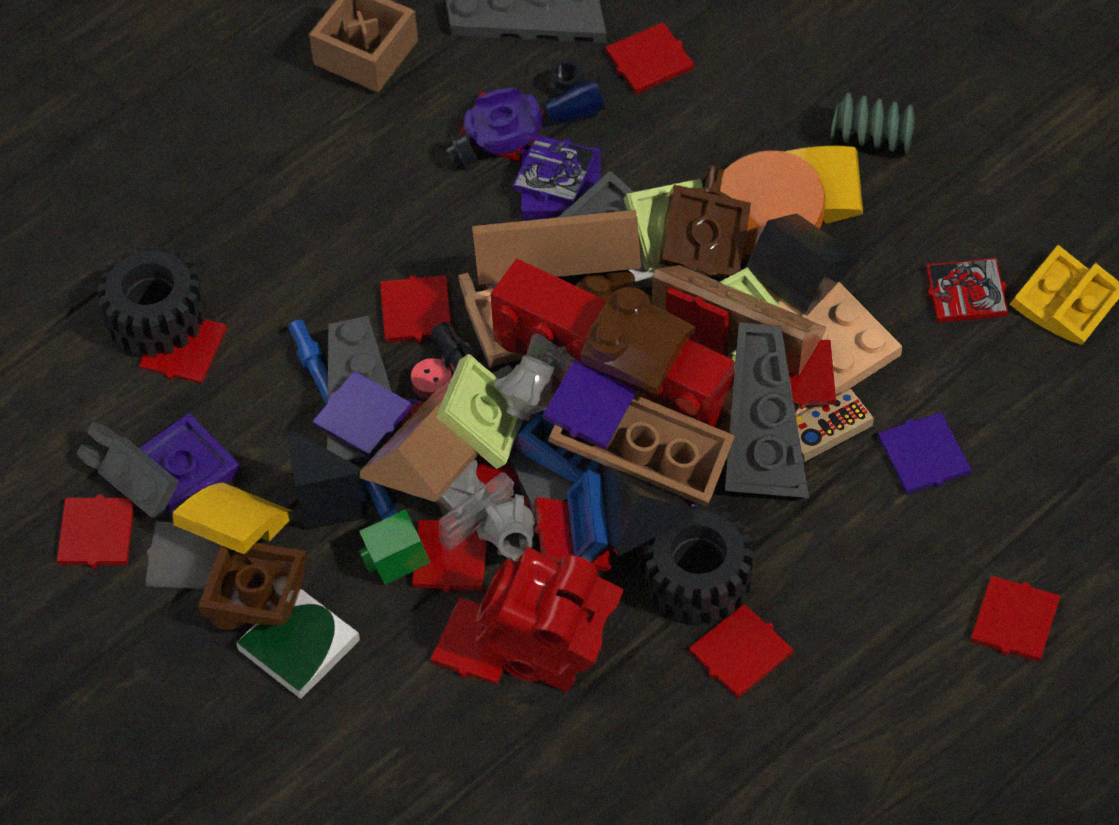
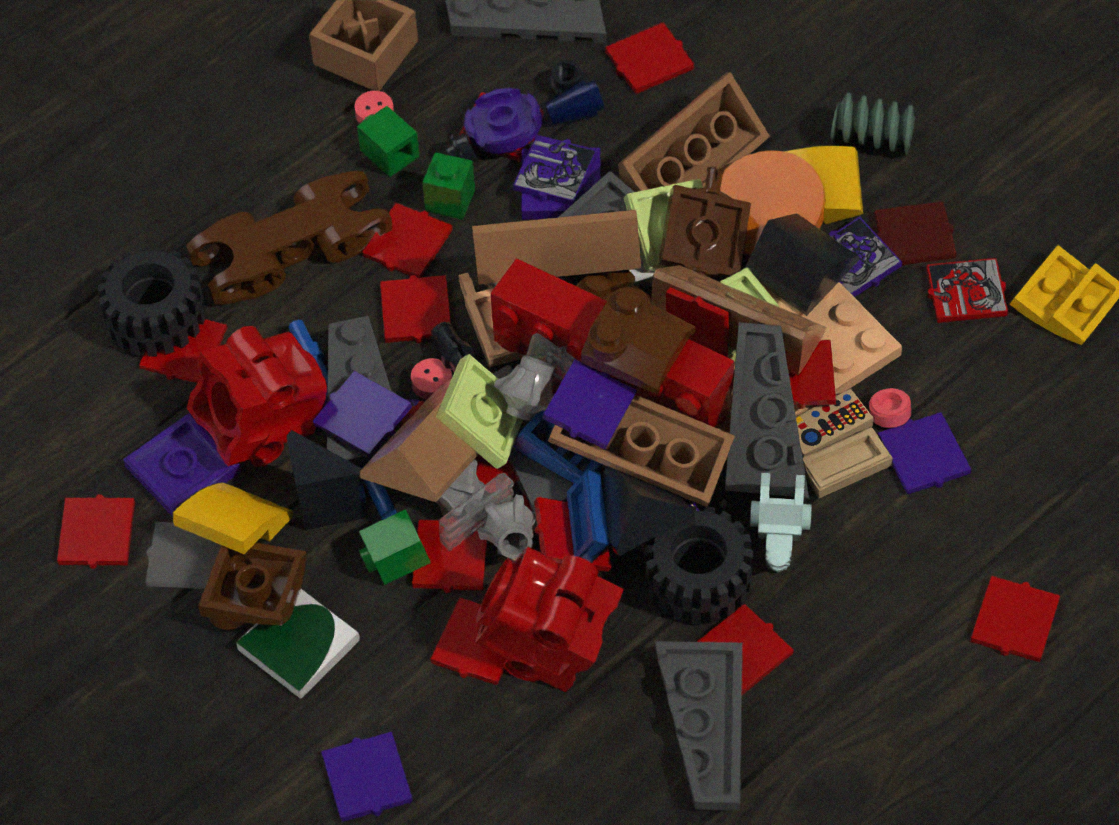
dark grey hinge [77,422,179,518] -> none
none -> reddish brown piece [186,171,393,305]
none -> red piece [187,326,327,467]
none -> dark purple piece [321,731,413,822]
none -> coral tile [355,91,394,124]
none -> green brick [357,106,420,177]
none -> red piece [362,203,453,278]
none -> green brick [423,152,475,220]
none -> medium nougat slope [619,72,770,192]
none -> dark grey wing [655,641,742,810]
none -> light aqua hinge [750,473,811,573]
none -> tan tile [803,427,893,498]
none -> piece [829,217,902,297]
none -> coral tile [869,388,912,428]
none -> clear red piece [874,202,957,265]

